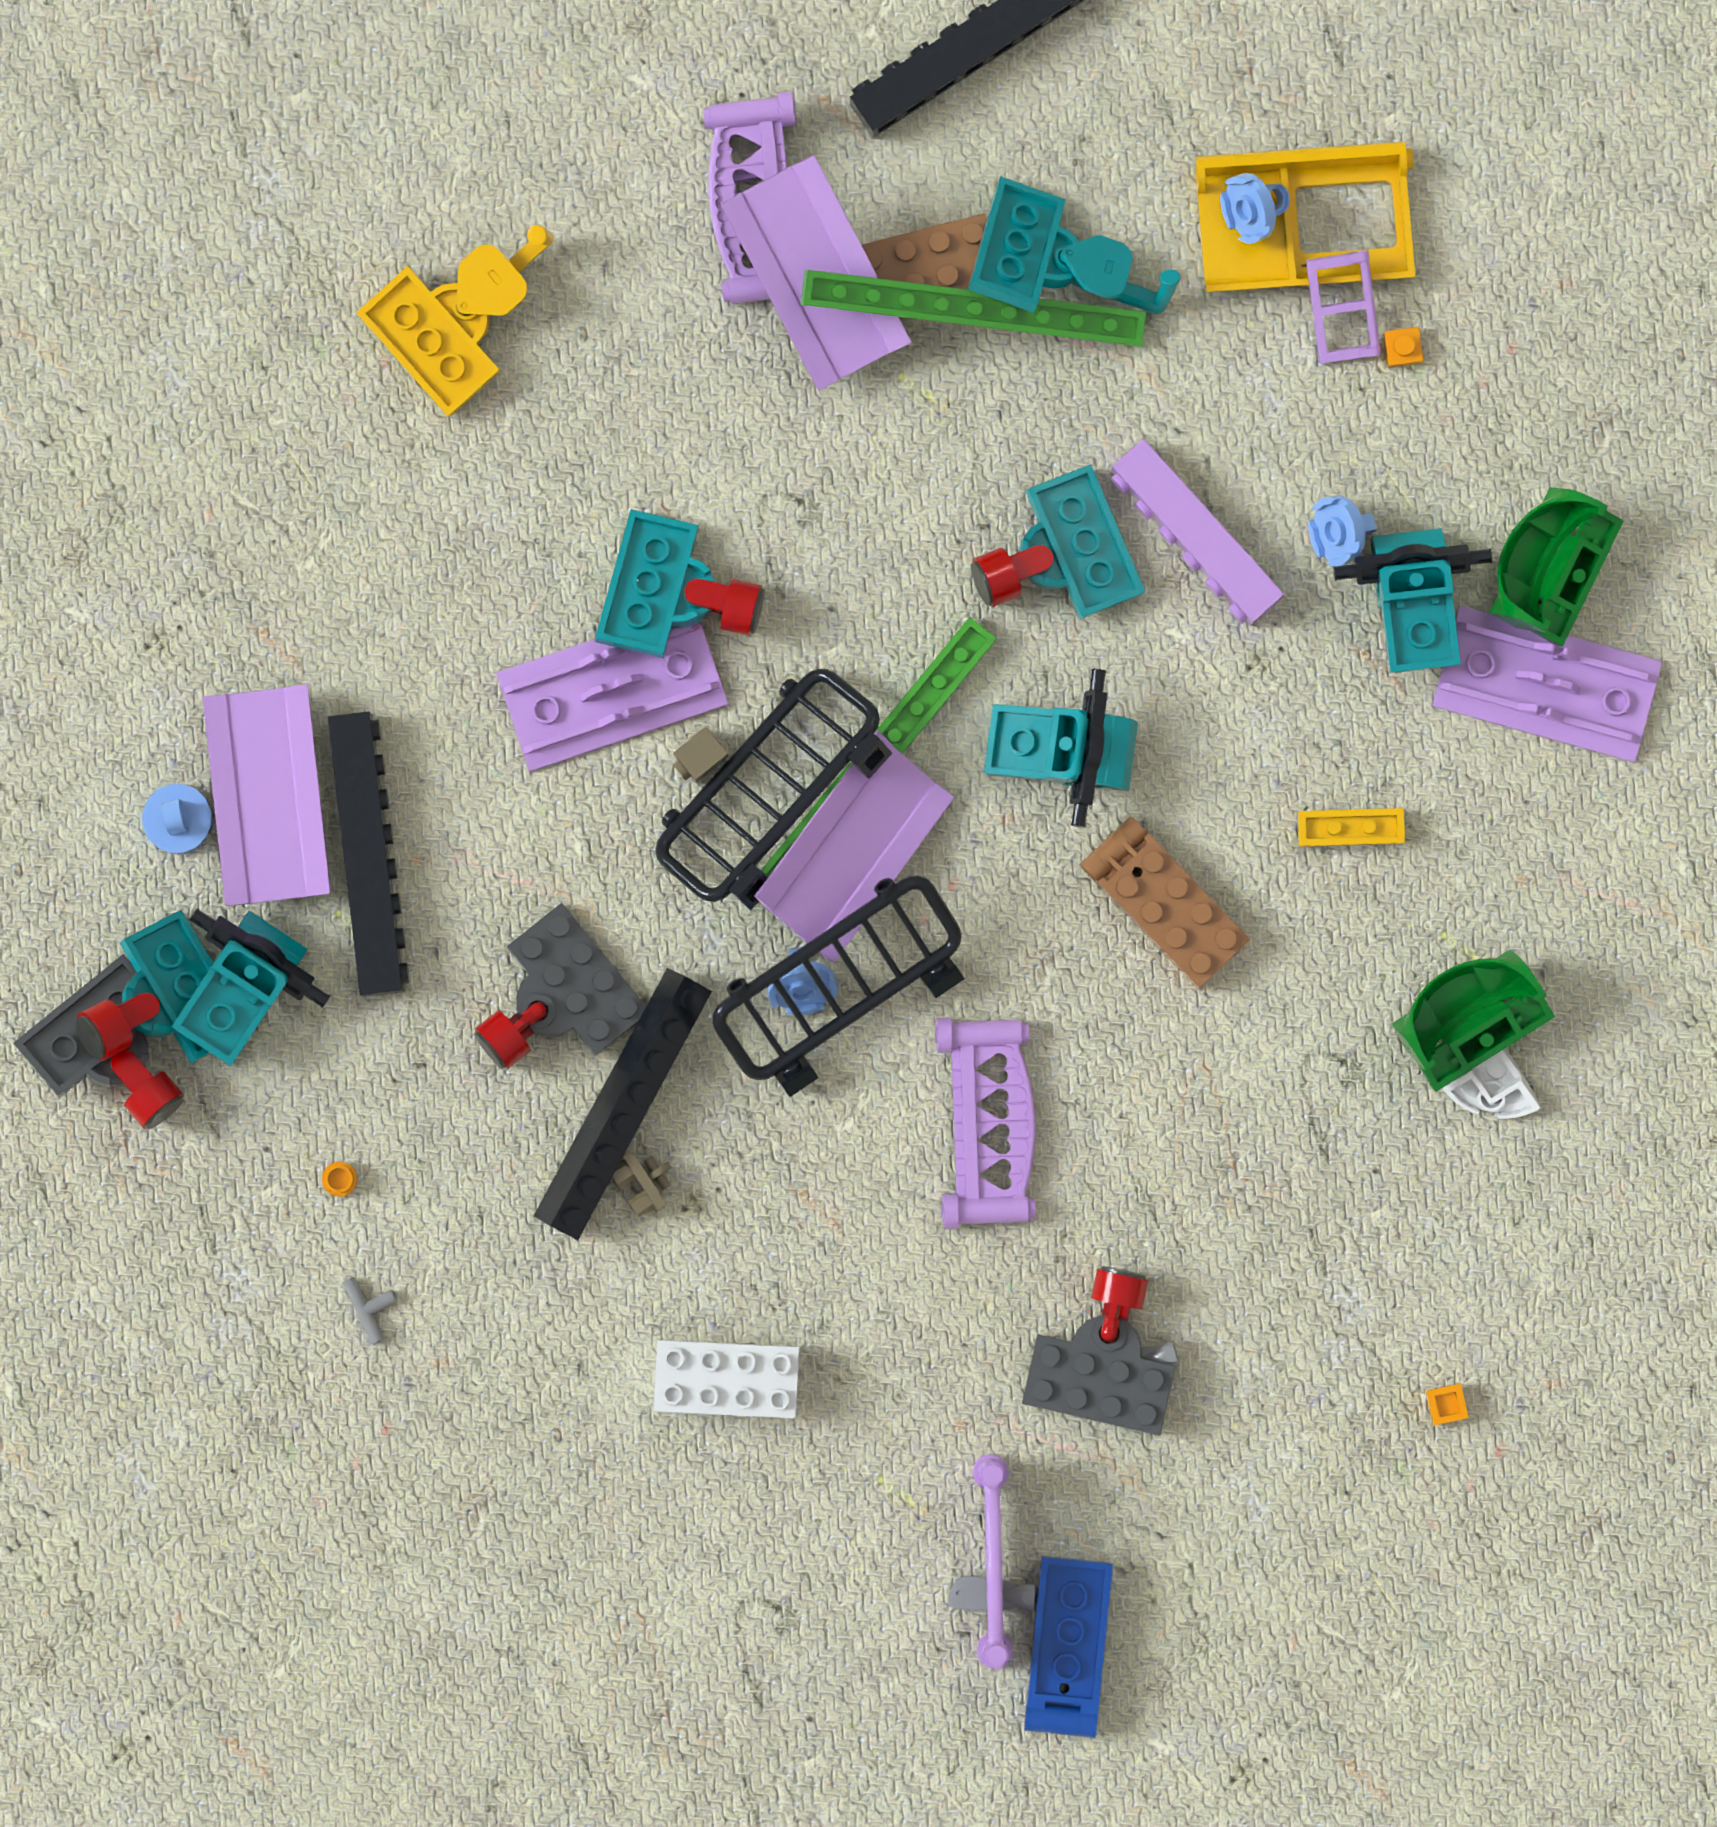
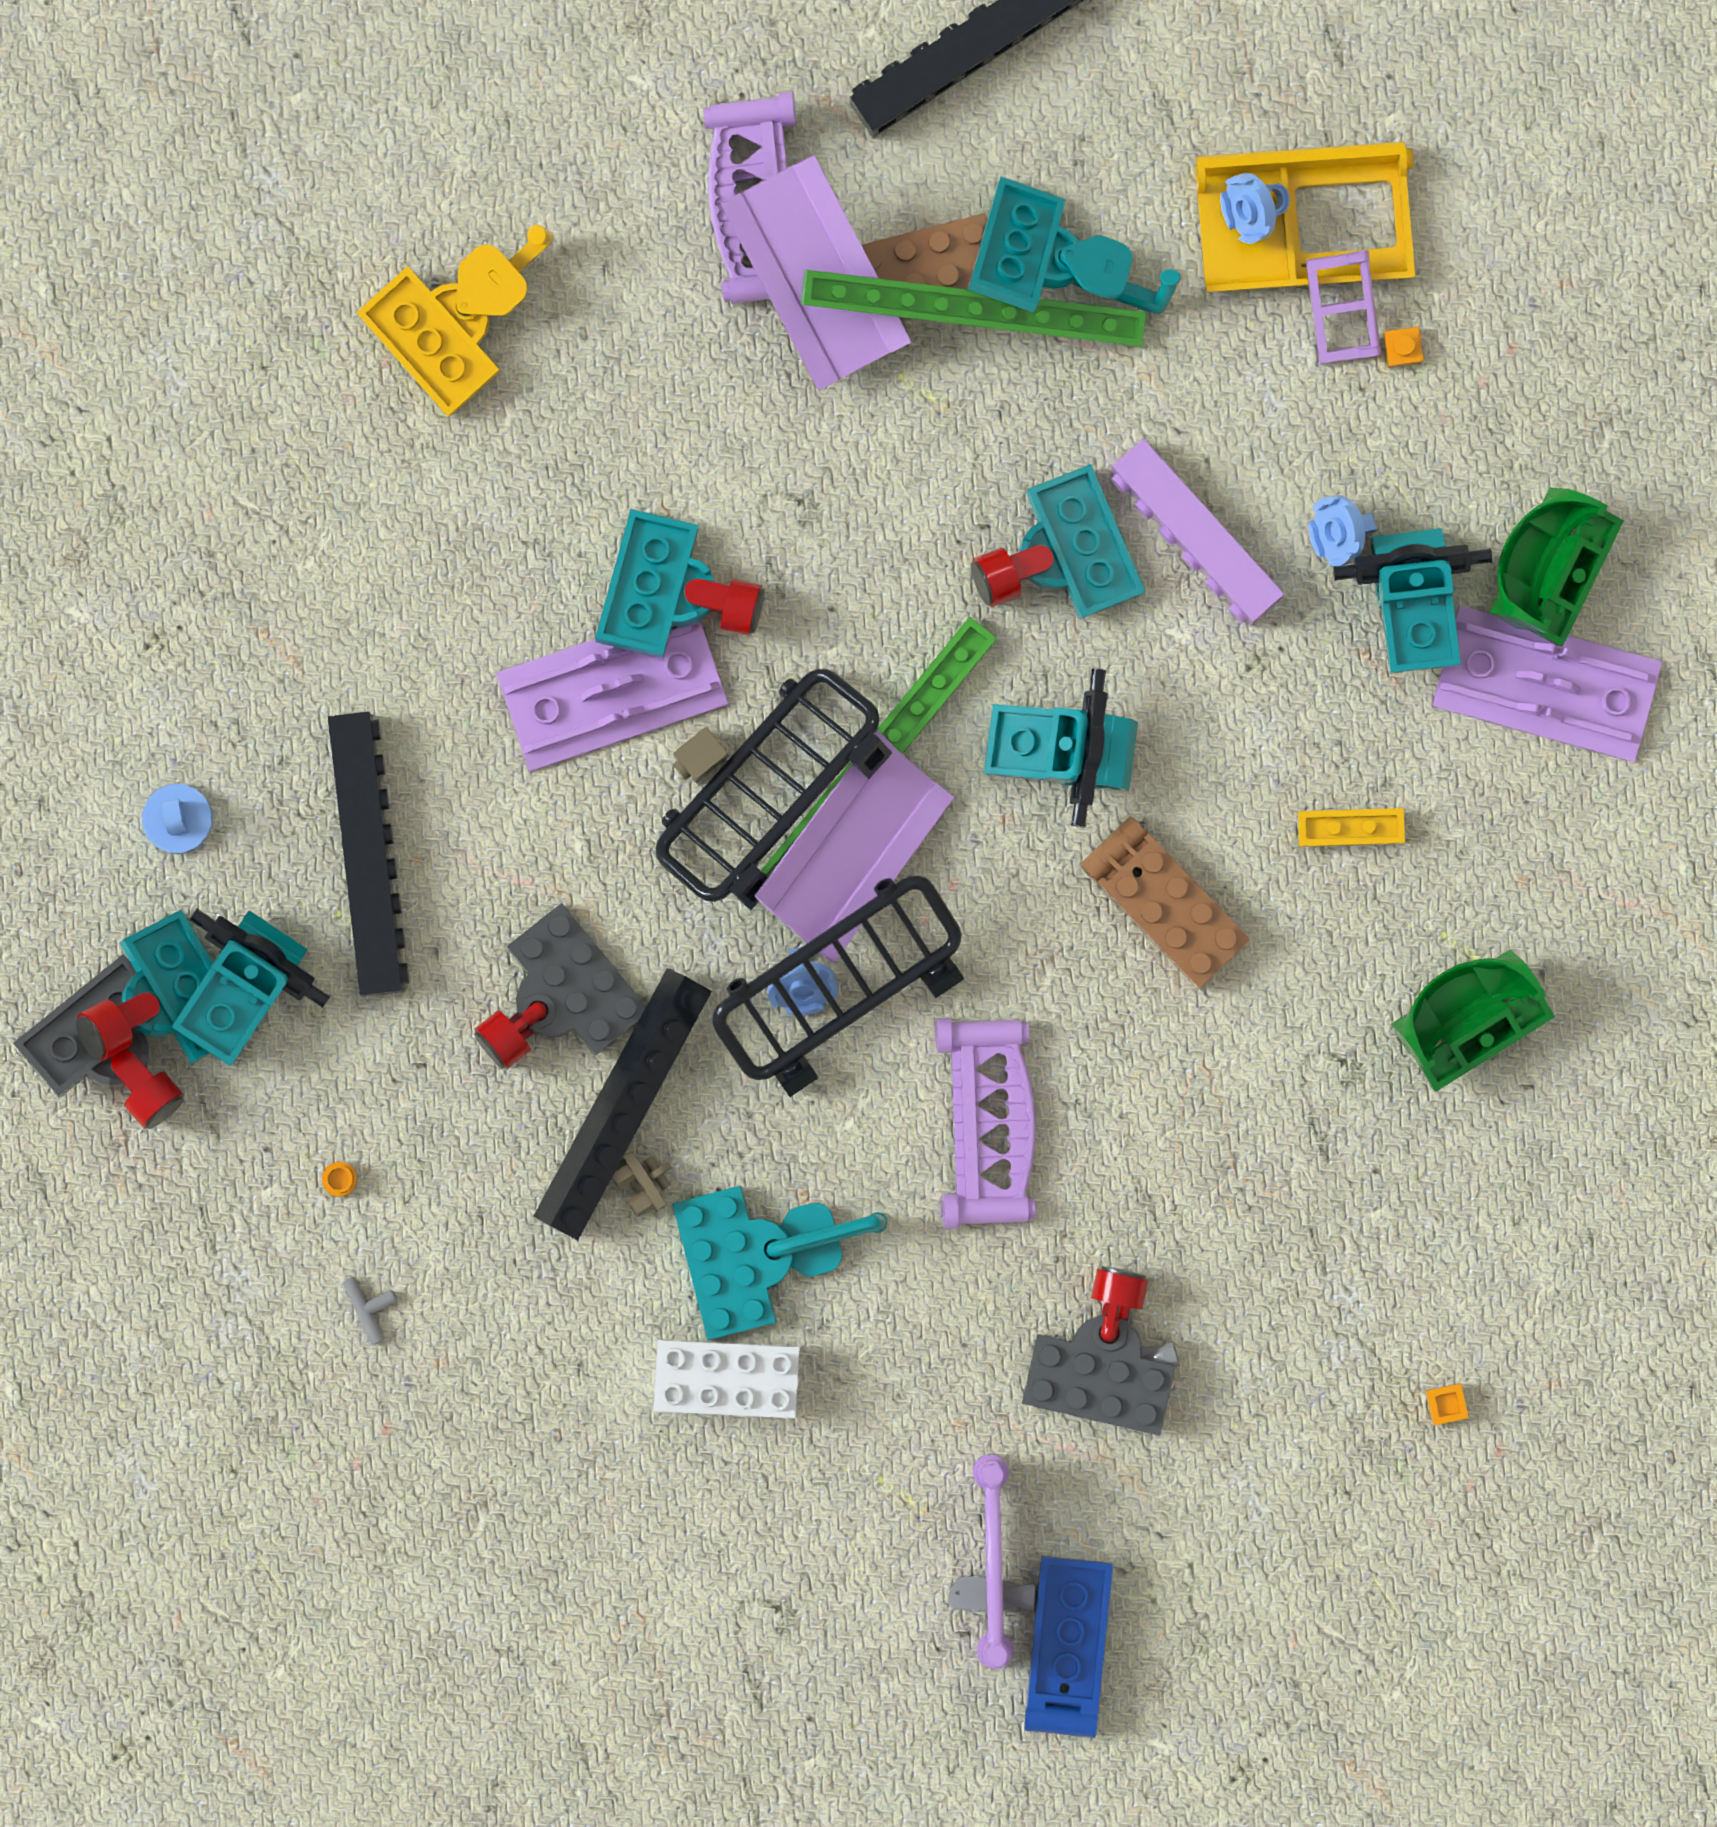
lavender hinge [202,684,331,906] -> none
white brick [1442,1048,1541,1119] -> none
none -> teal plate [672,1185,888,1340]

